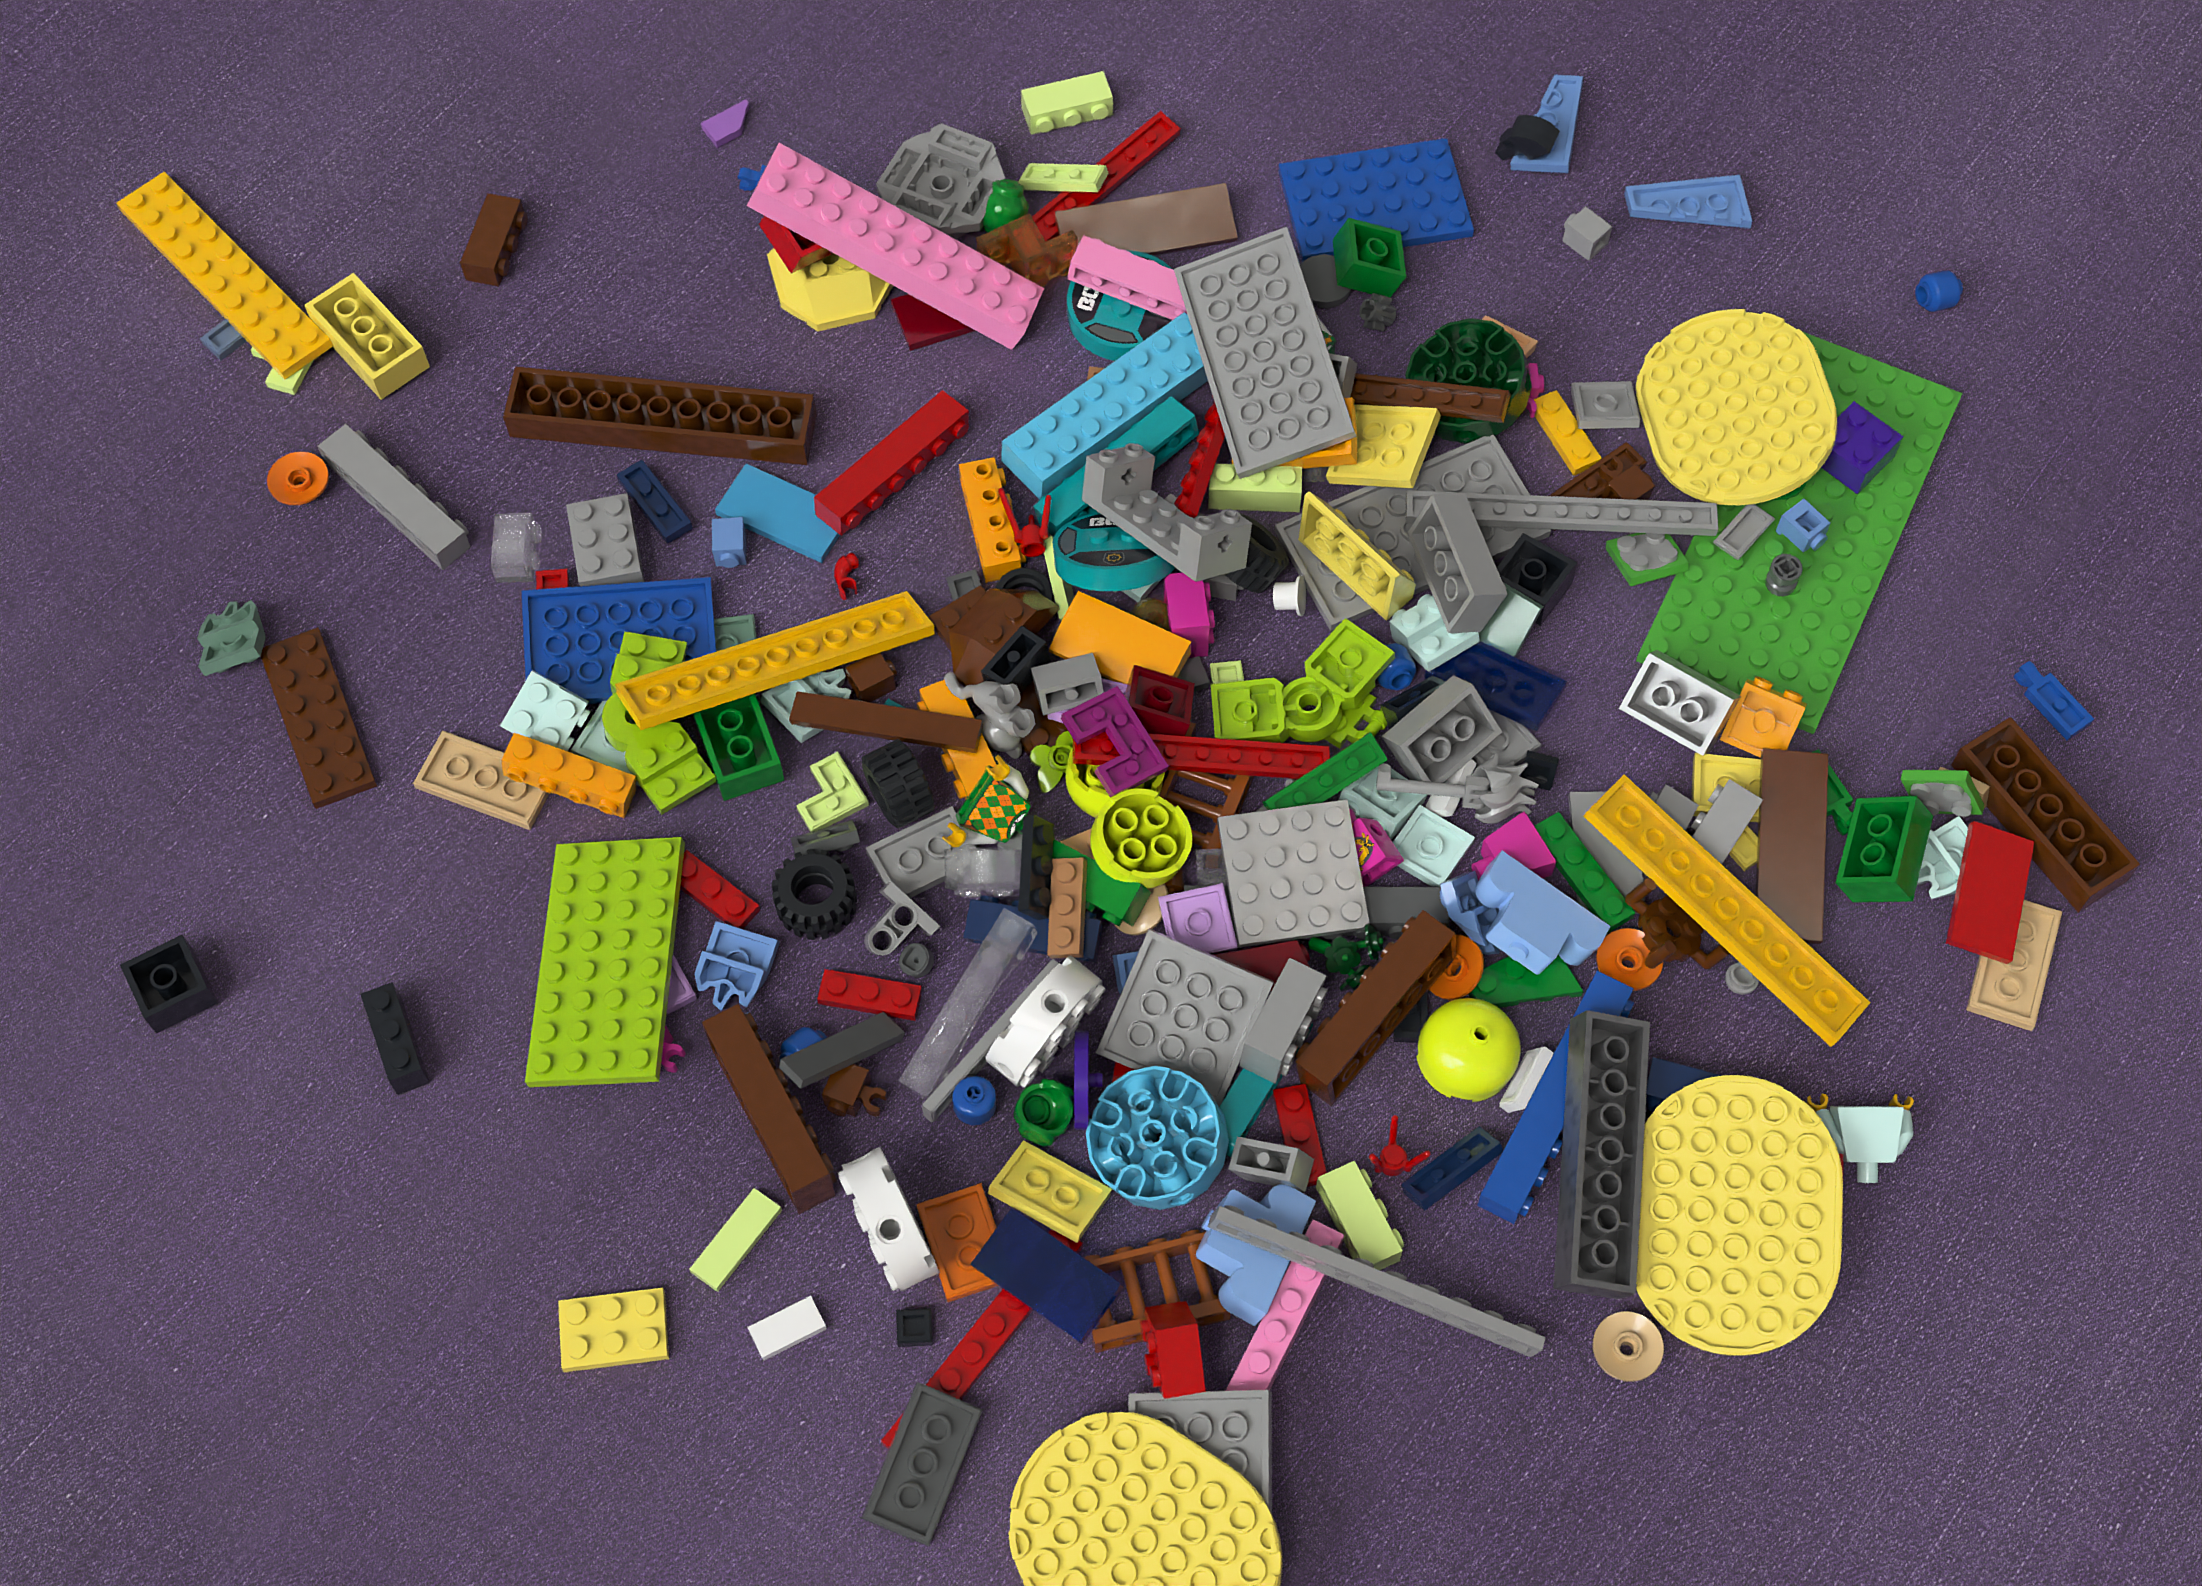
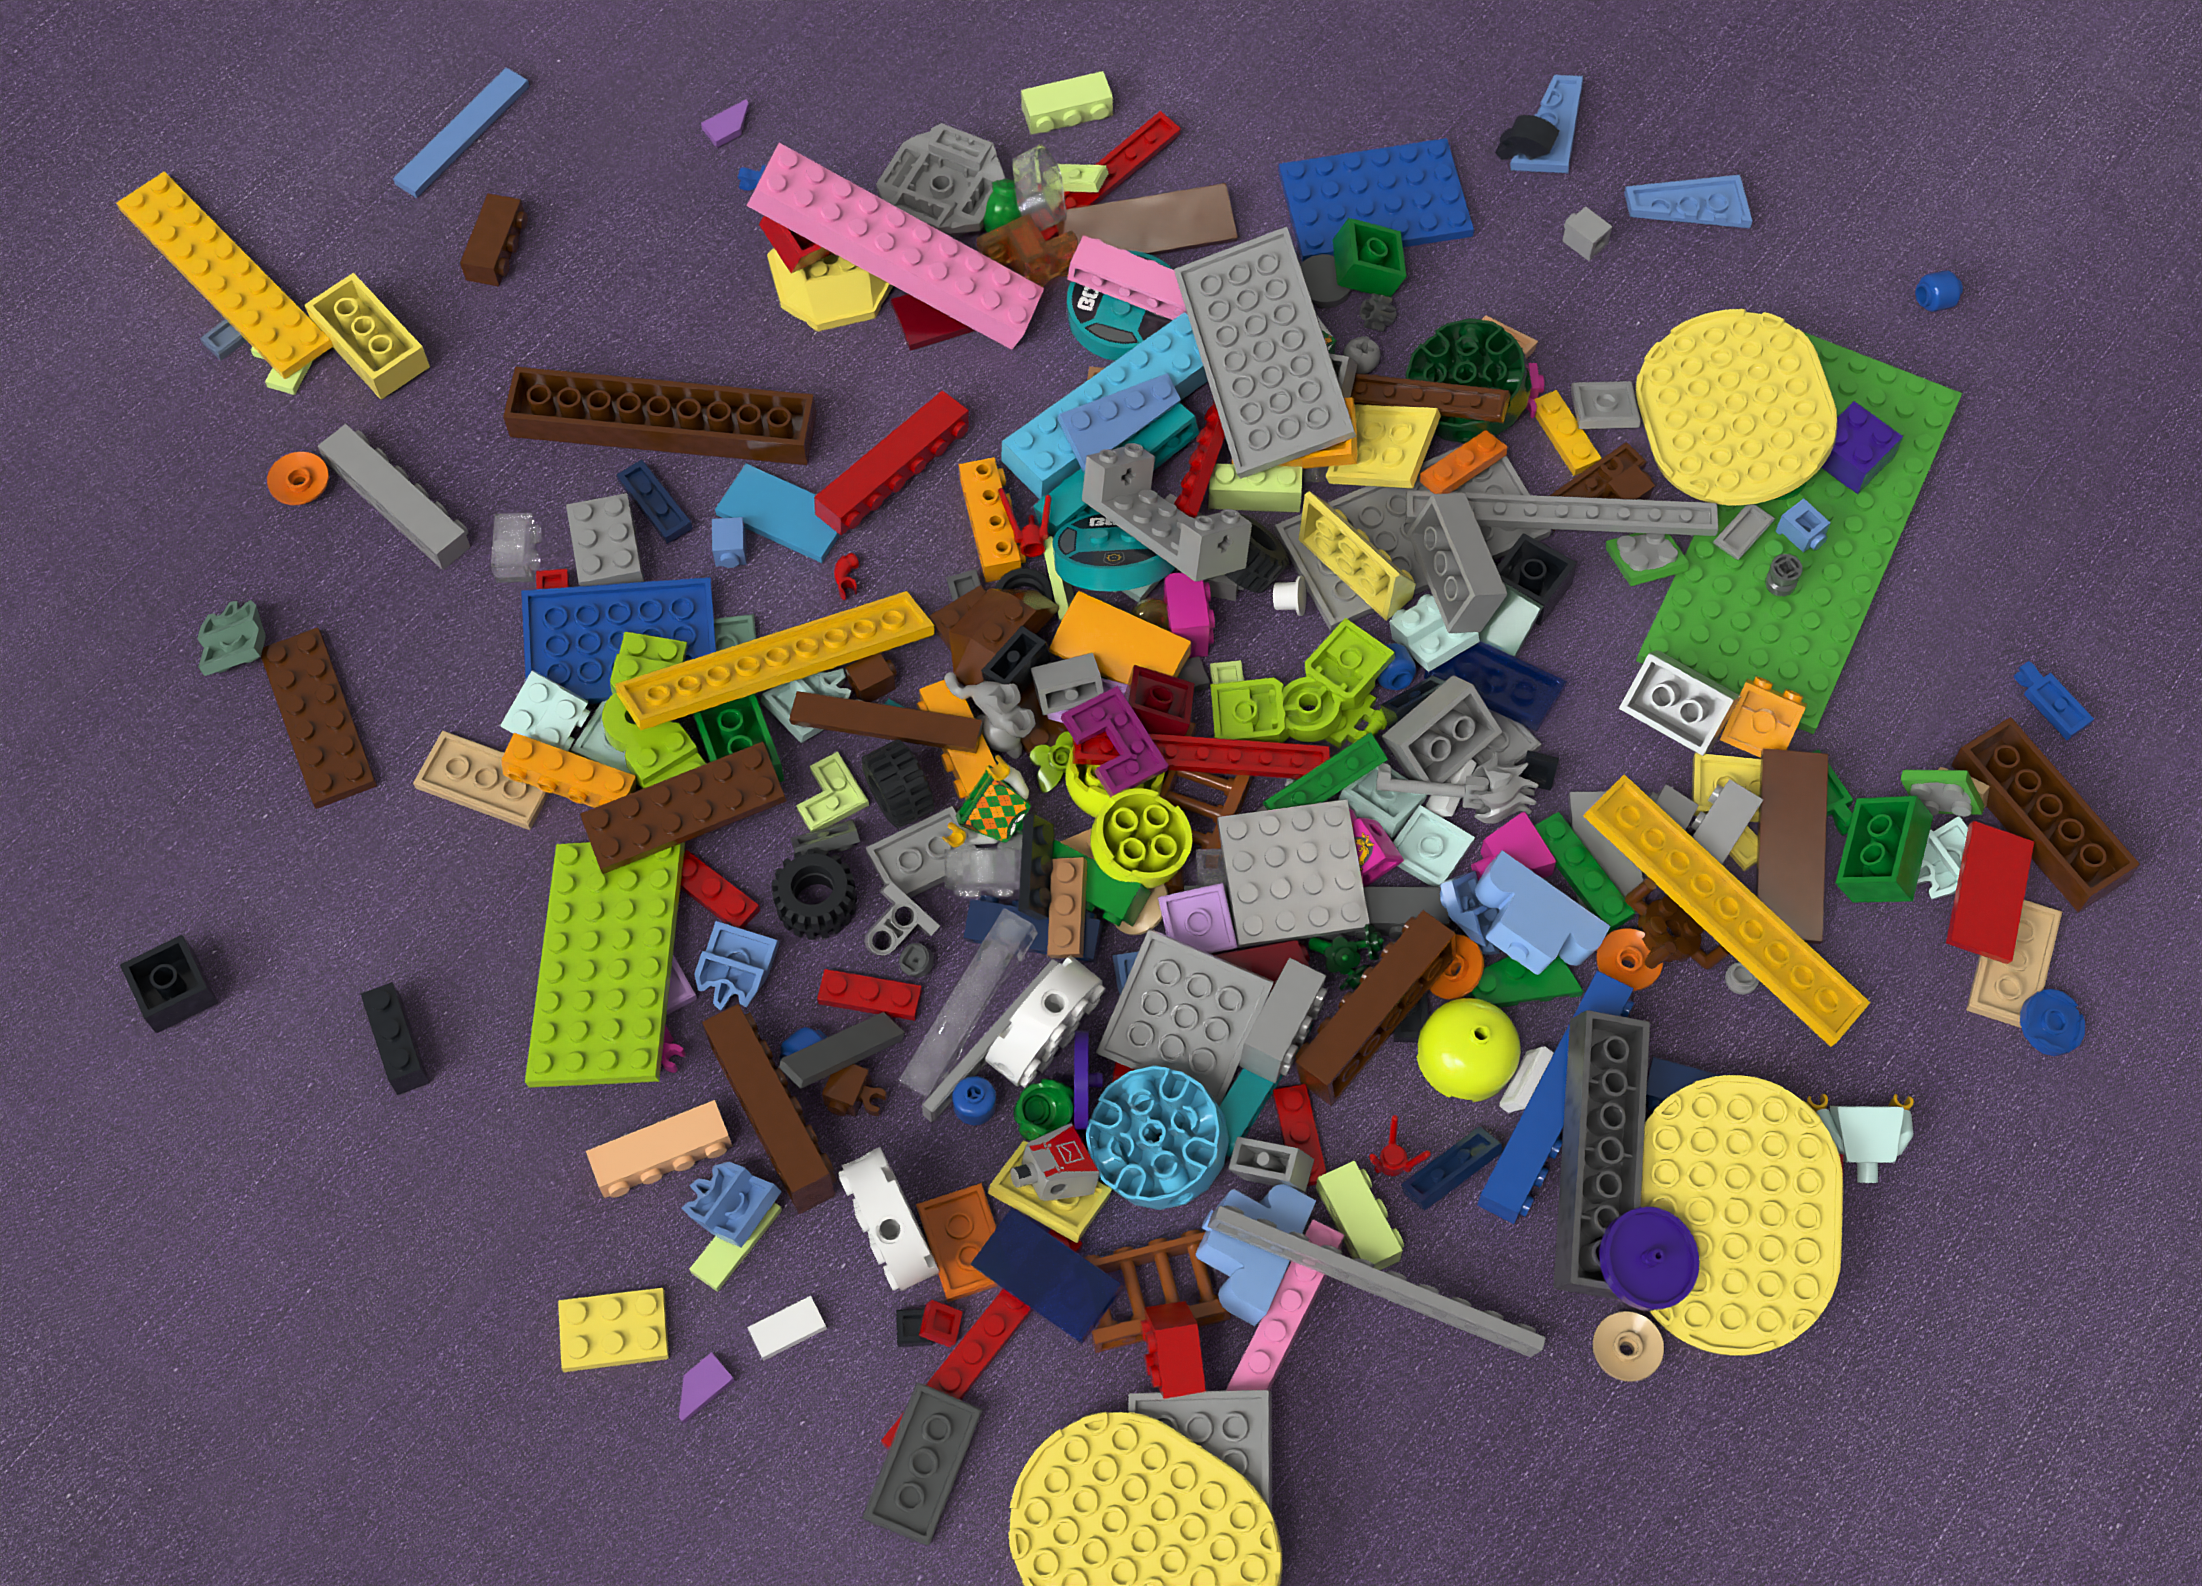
none -> medium blue tile [393,67,529,198]
none -> reddish brown plate [580,742,787,874]
none -> light nougat brick [586,1100,733,1198]
none -> medium lavender tile [679,1352,735,1424]
none -> medium blue plate [682,1162,781,1248]
none -> red tile [919,1300,963,1347]
none -> light grey torso [1010,1123,1100,1201]
none -> clear brick [1012,145,1067,232]
none -> medium blue wing [1057,373,1181,472]
none -> light grey piece [1343,336,1381,374]
none -> orange plate [1419,430,1508,494]
none -> dark purple piece [1599,1207,1700,1311]
none -> blue tile [2020,989,2085,1056]

